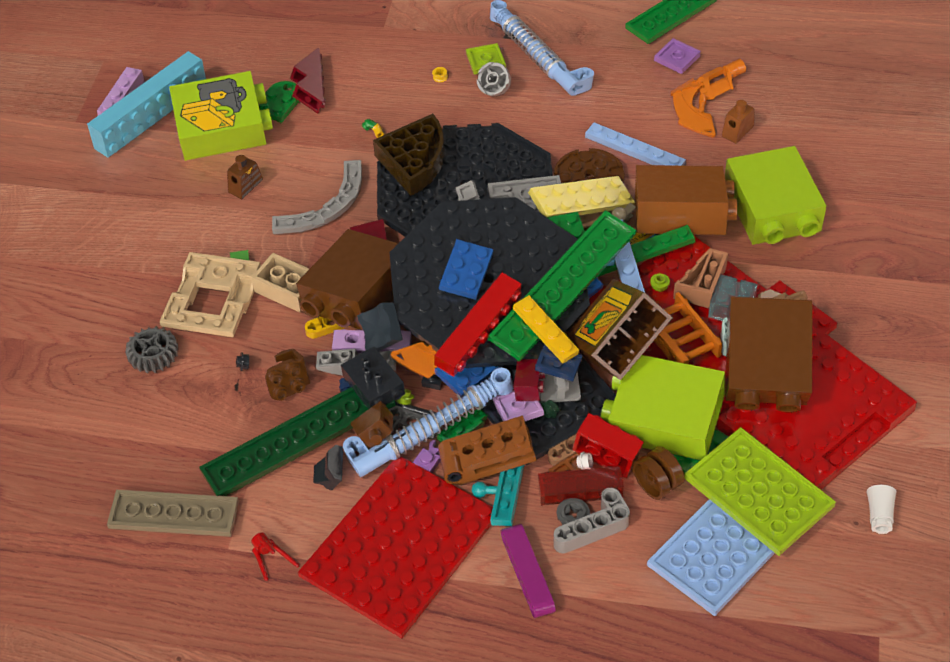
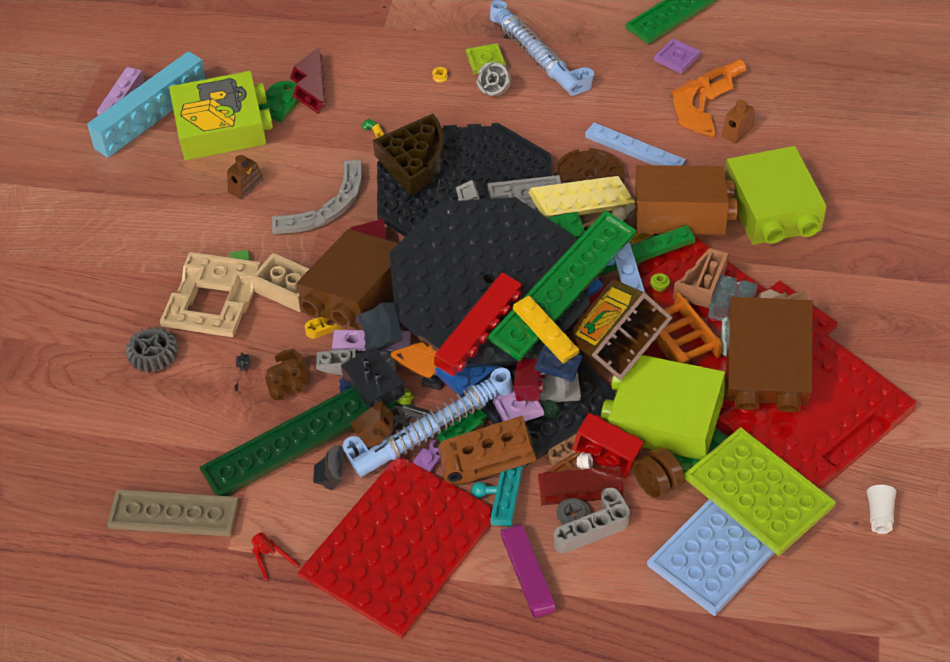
blue plate [439,239,493,300] -> none

